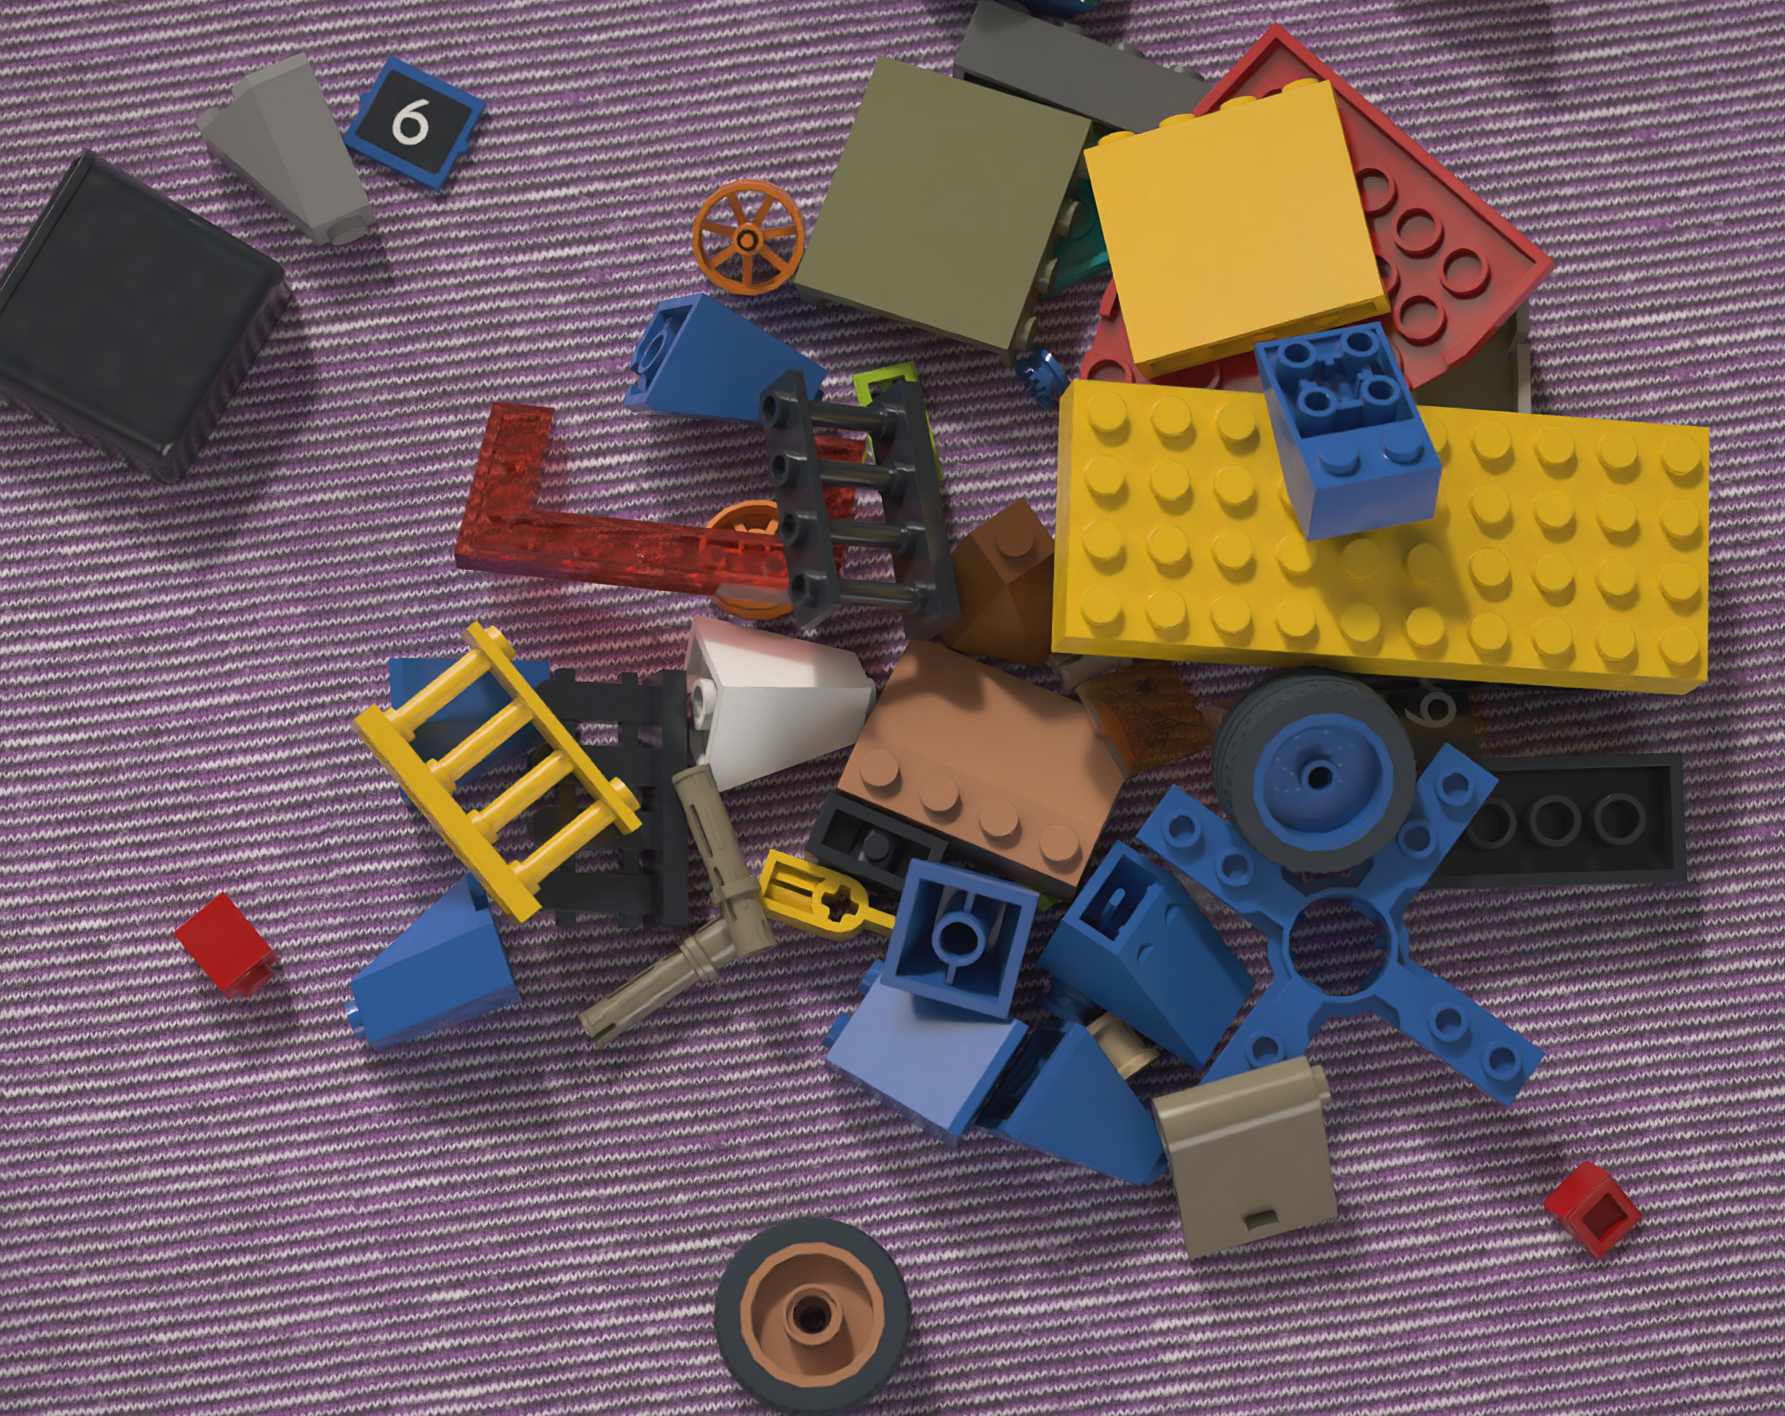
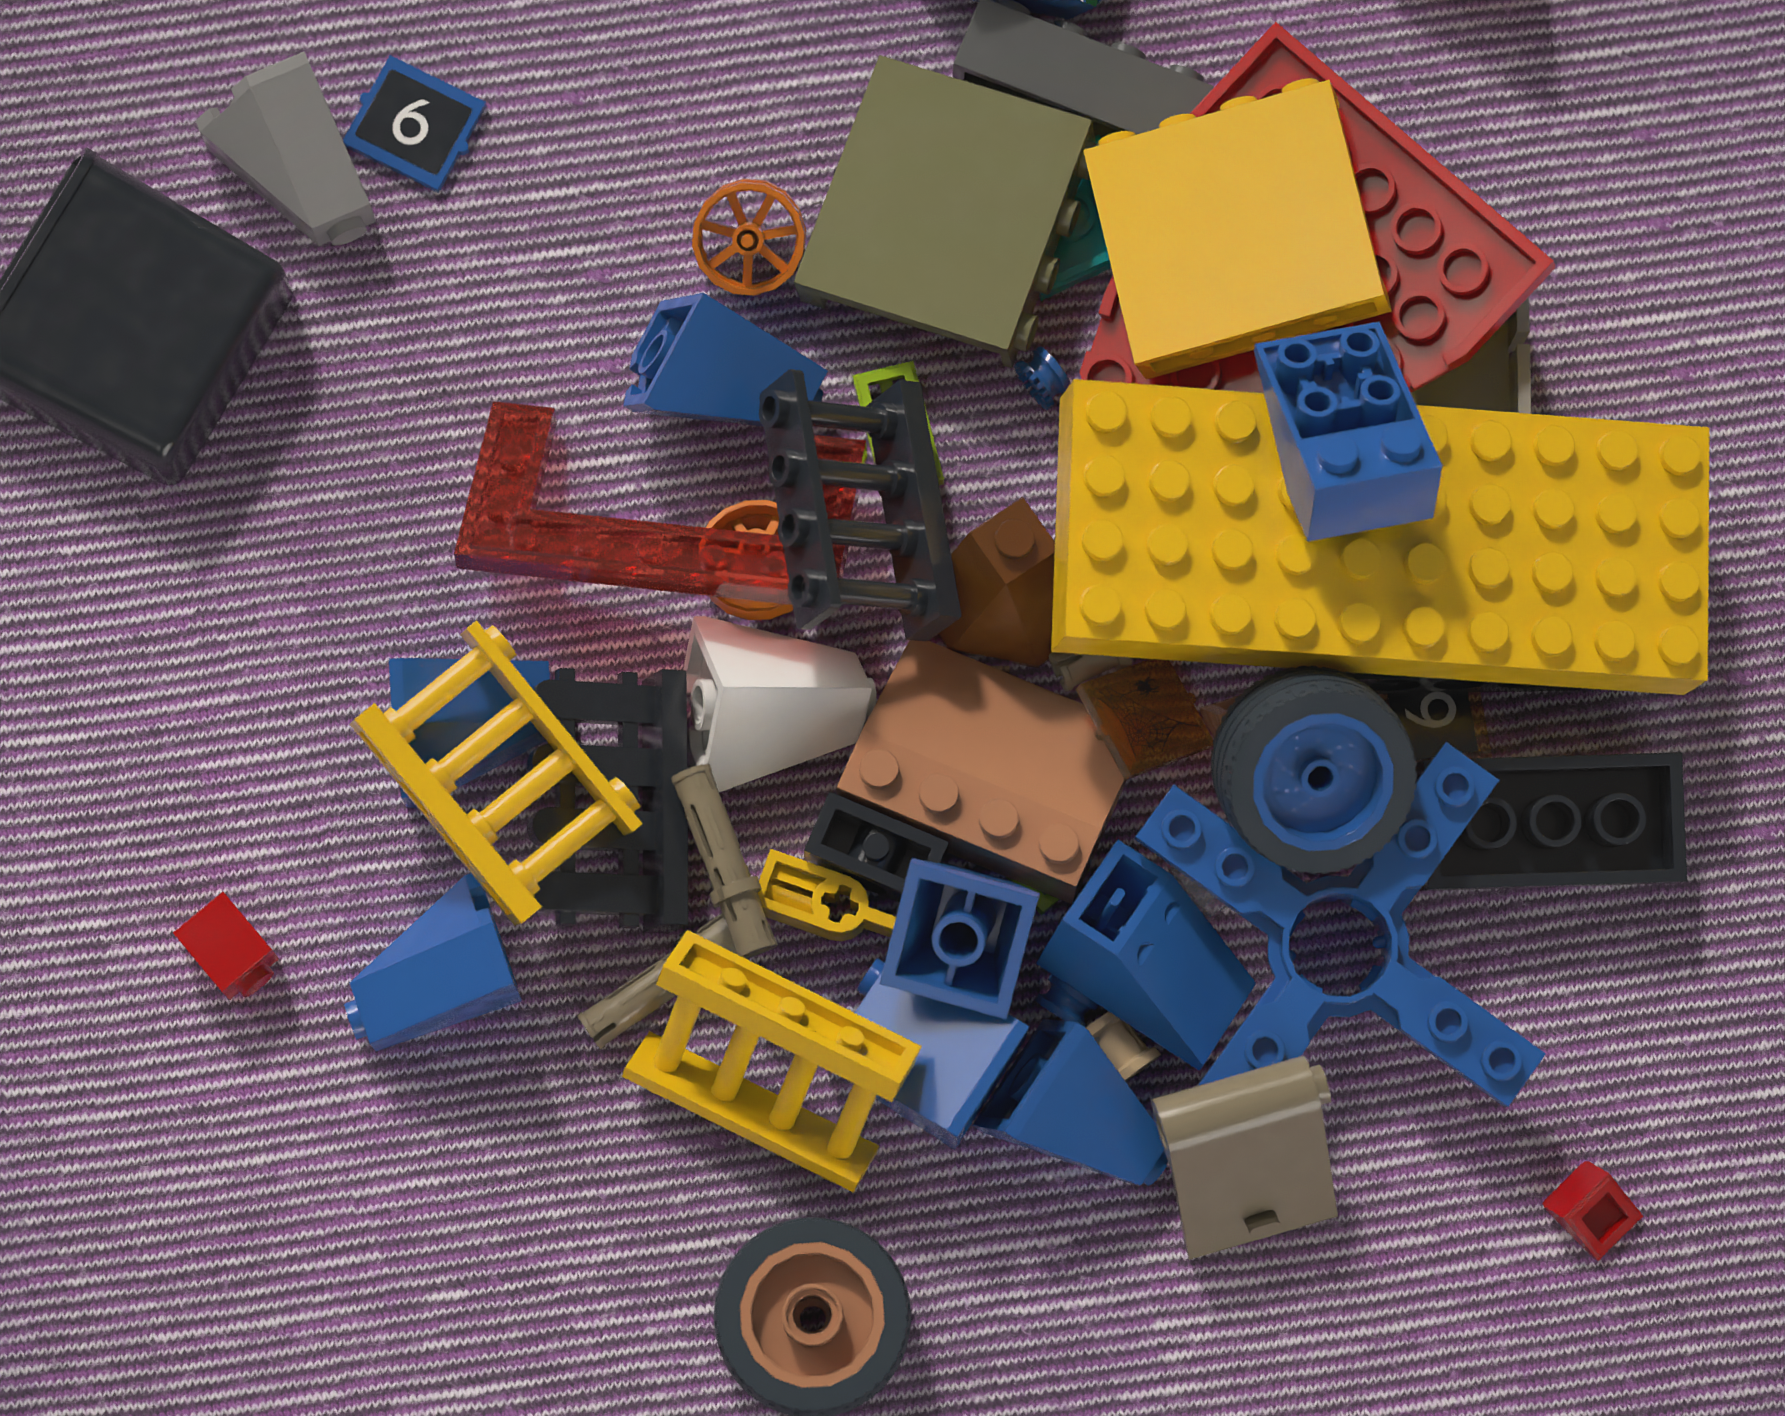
none -> yellow fence [621,930,922,1193]

